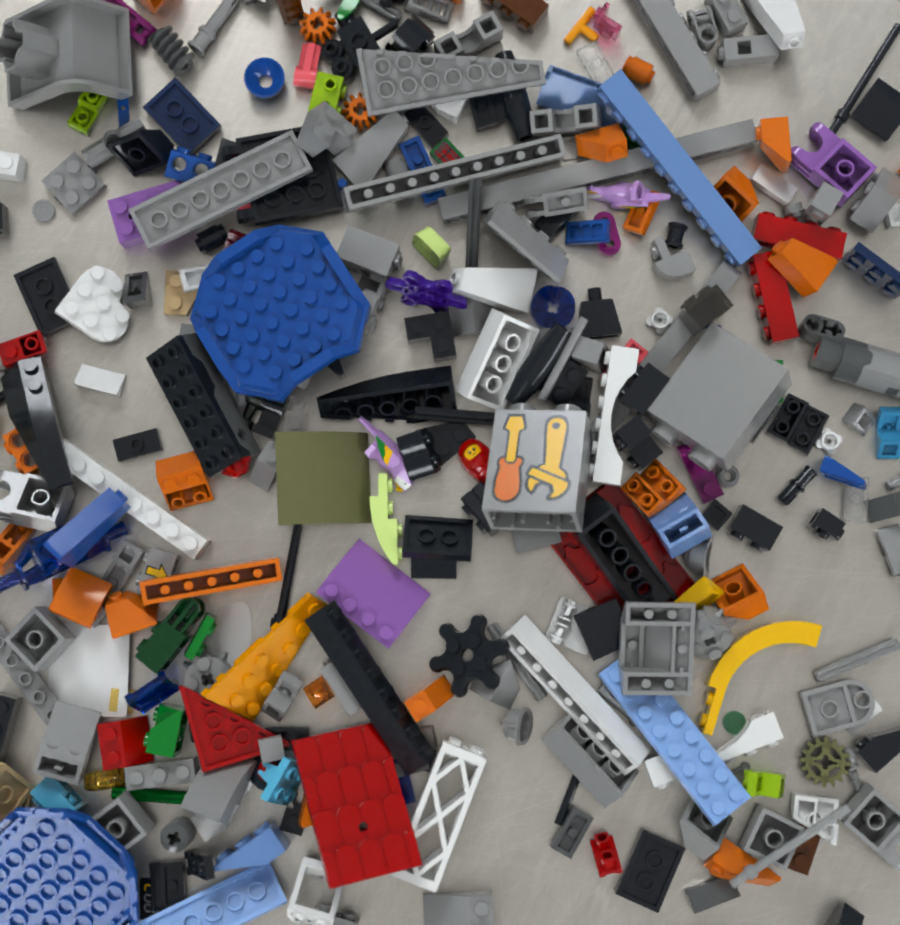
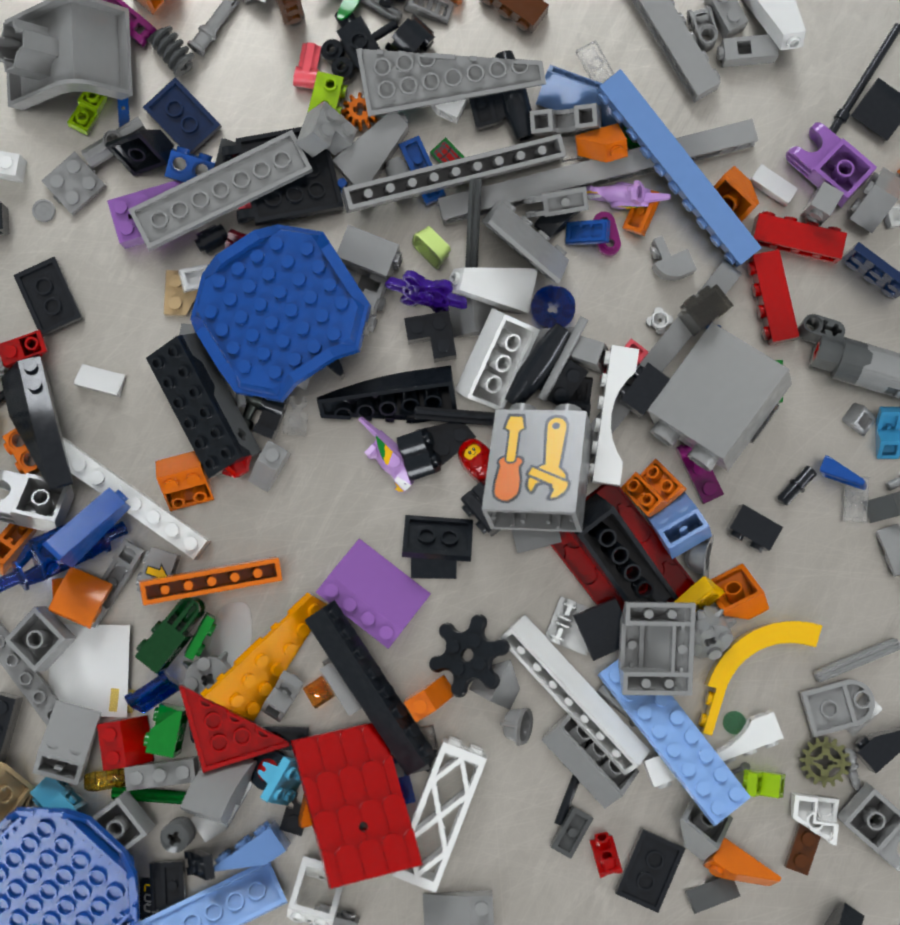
white plate [54,265,129,343] -> none
orange slope [105,590,160,639] -> none
black plate [113,428,163,462] -> none
dark grey slope [123,271,152,309] -> none
blue piece [244,57,285,99] -> none
light grey tile [258,734,285,764] -> none
black piece [270,525,303,627] -> none
olive slope [275,431,371,526] -> none
orange gear [299,7,337,45] -> none
yellowish green slope [369,473,403,565] -> none
black plate [403,107,449,149] -> none
light grey arch [434,10,503,56] -> none
light grey axle [487,622,547,701] -> none
light orange piece [563,7,599,45] -> none
black torso [578,287,622,340] -> none
clear pink bracket [592,2,622,41] -> none
black brick [612,414,664,471] -> none
orange brick [622,56,656,86] -> none
black bush [665,222,688,250] -> none
black plate [702,499,733,531] -> none
light grey plate [716,466,739,487] -> none
light grey bar [729,803,851,889] -> none
light grey brick [738,804,806,871] -> none
orange slope [755,116,792,173] -> none
black slope [767,393,830,456] -> none
orange slope [768,238,838,297] -> none
light grey plate [783,202,805,218] -> none
black brick [805,508,846,541] -> none
white plate [815,428,842,455] -> none

